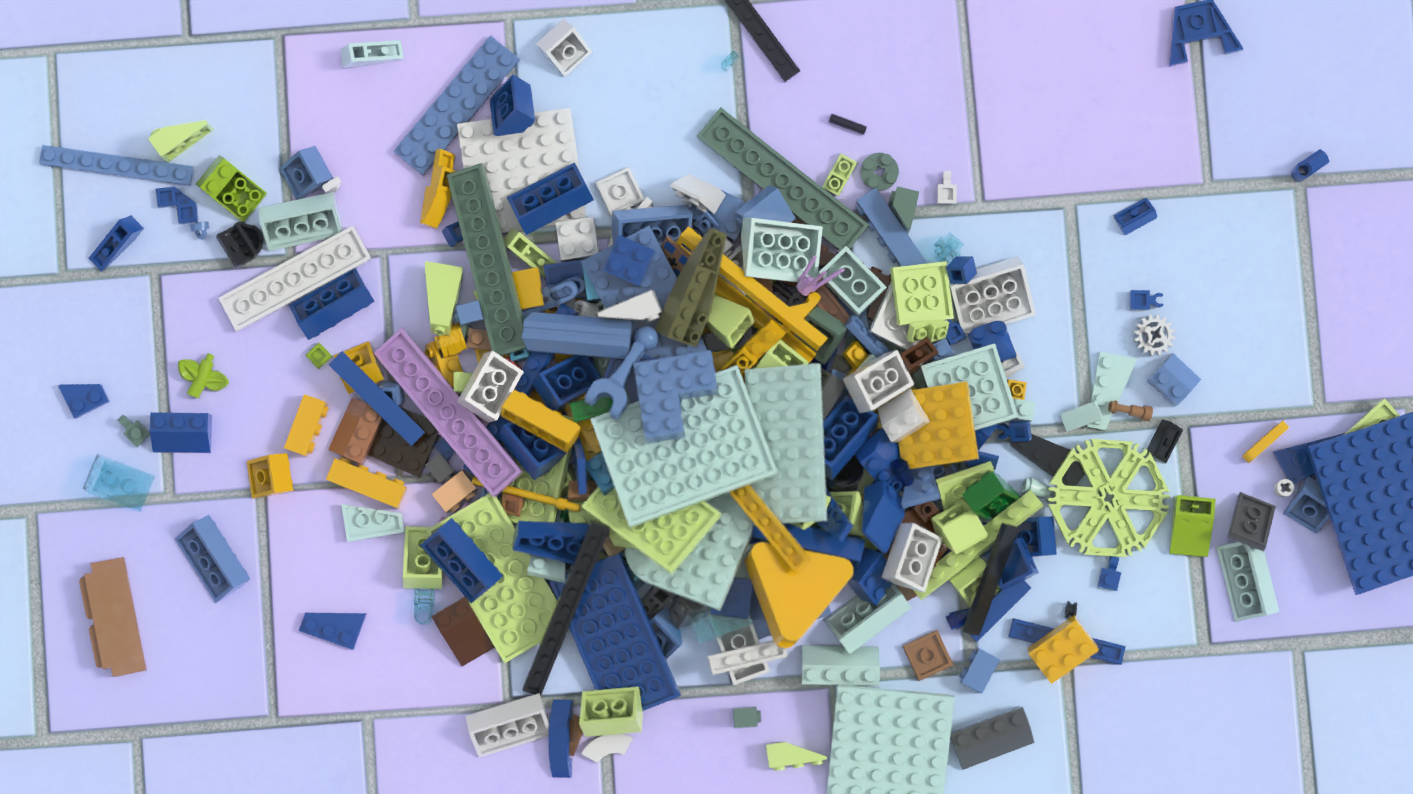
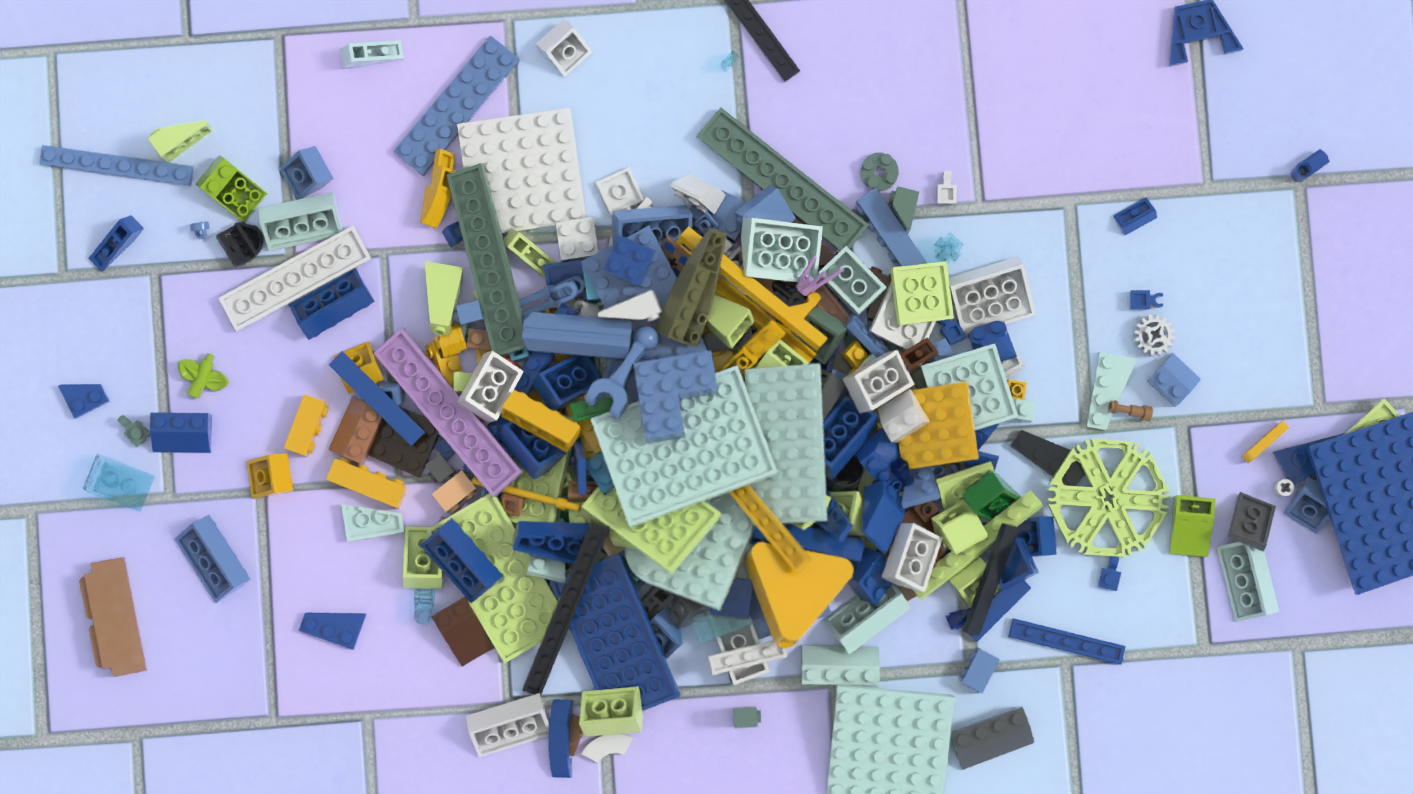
blue tile [156,186,199,225] -> none
lime tile [305,342,333,369] -> none
white tile [322,176,343,193] -> none
blue slope [490,74,535,136] -> none
blue slope [507,162,594,235] -> none
yellow tile [512,267,544,310] -> none
yellowish green slope [766,741,827,771] -> none
yellowish green slope [822,153,858,196] -> none
black piece [829,113,867,135] -> none
medium nougat tile [902,630,954,681] -> none
yellowish green slope [906,320,949,343] -> none
blue brick [946,256,977,284] -> none
blue plate [997,420,1032,442] -> none
light aqua cone [1021,477,1051,497] -> none
yellow brick [1027,615,1099,684] -> none
light aqua tile [1060,401,1103,432] -> none
black bush [1064,601,1077,618] -> none
black slope [1147,419,1183,463] -> none

